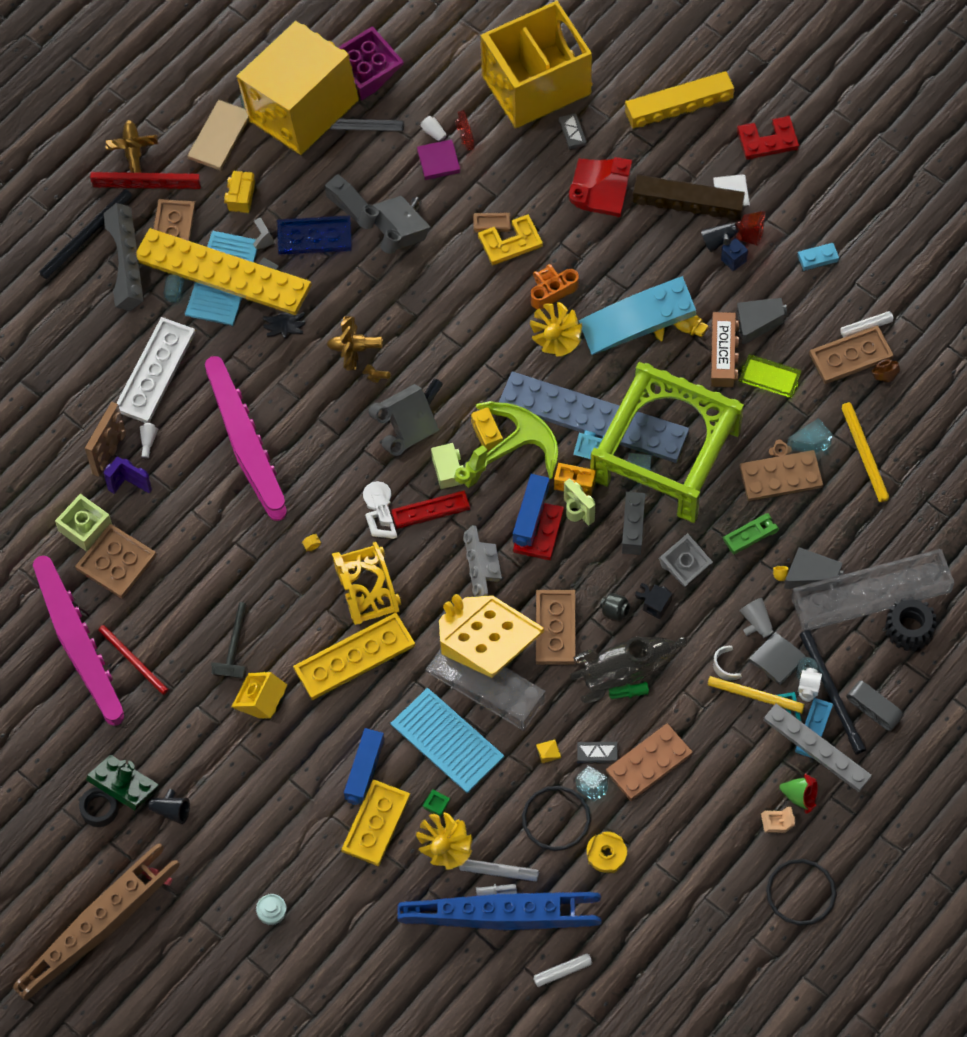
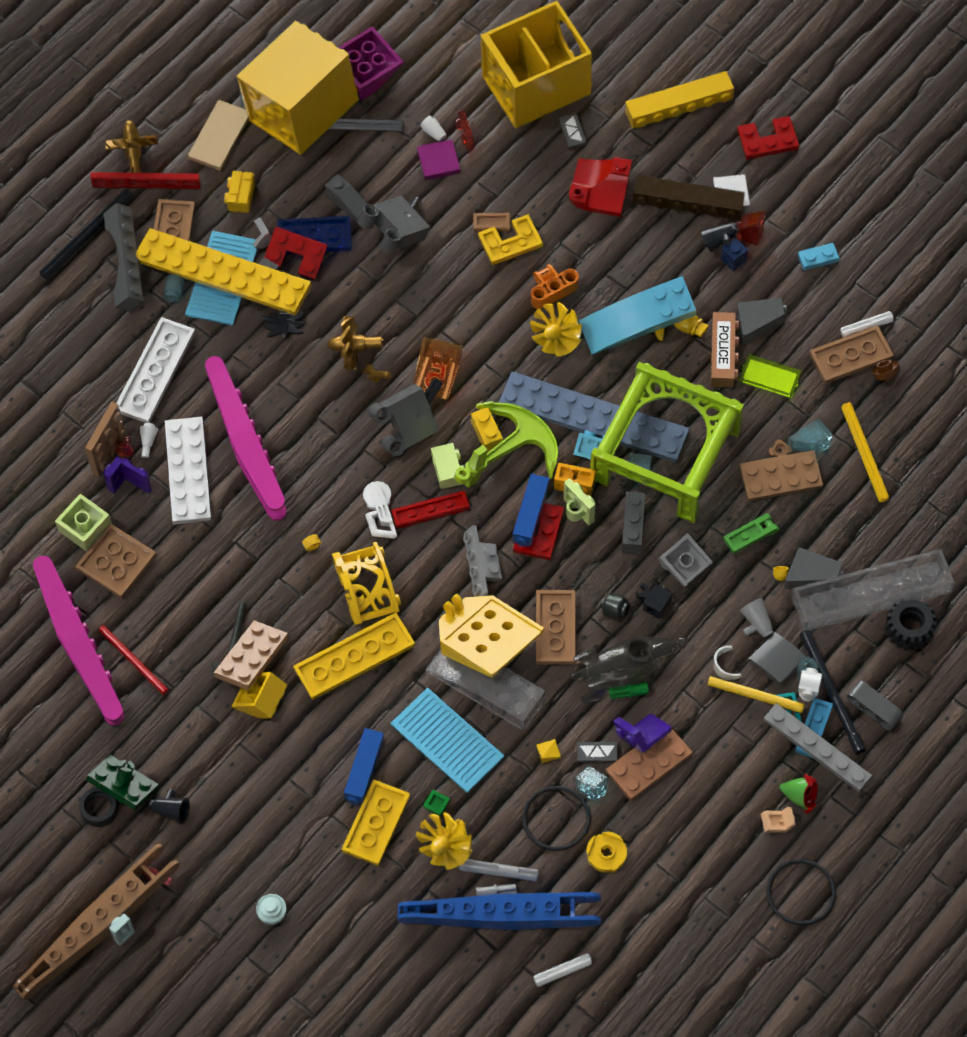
none -> light aqua plate [109,914,135,946]
none -> clear red rock [116,436,134,457]
none -> white plate [165,417,211,525]
none -> plate [214,620,288,691]
none -> red plate [264,227,328,280]
none -> clear orange slope [413,337,464,400]
none -> dark purple bracket [613,714,672,753]

